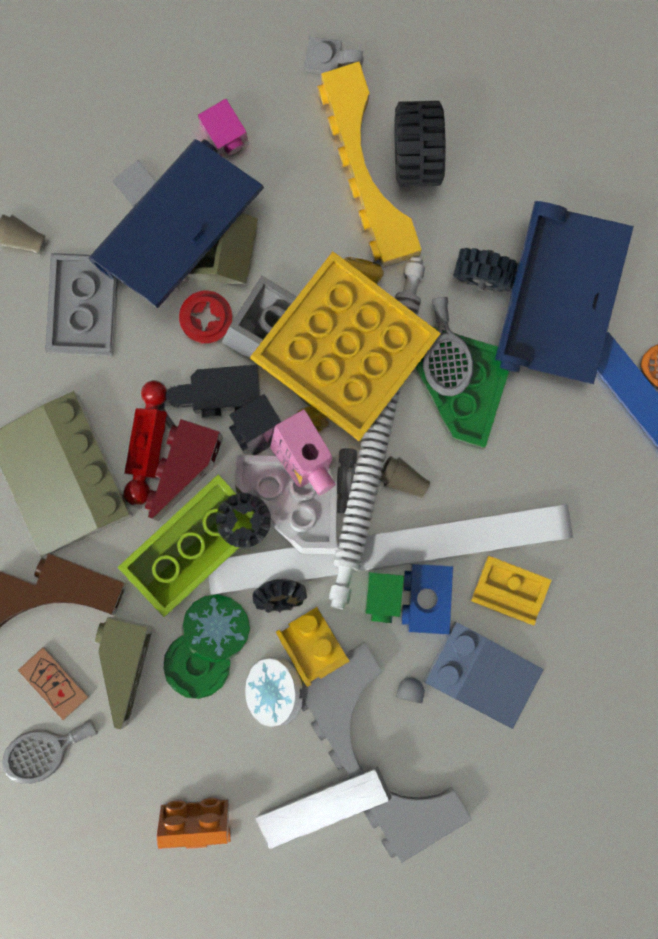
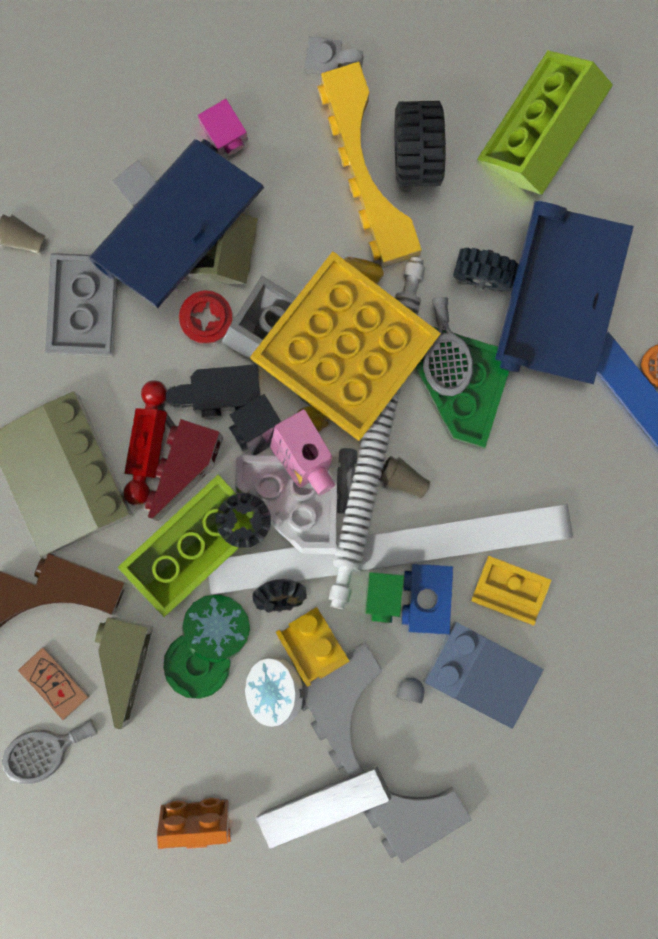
none -> lime slope [477,50,613,195]

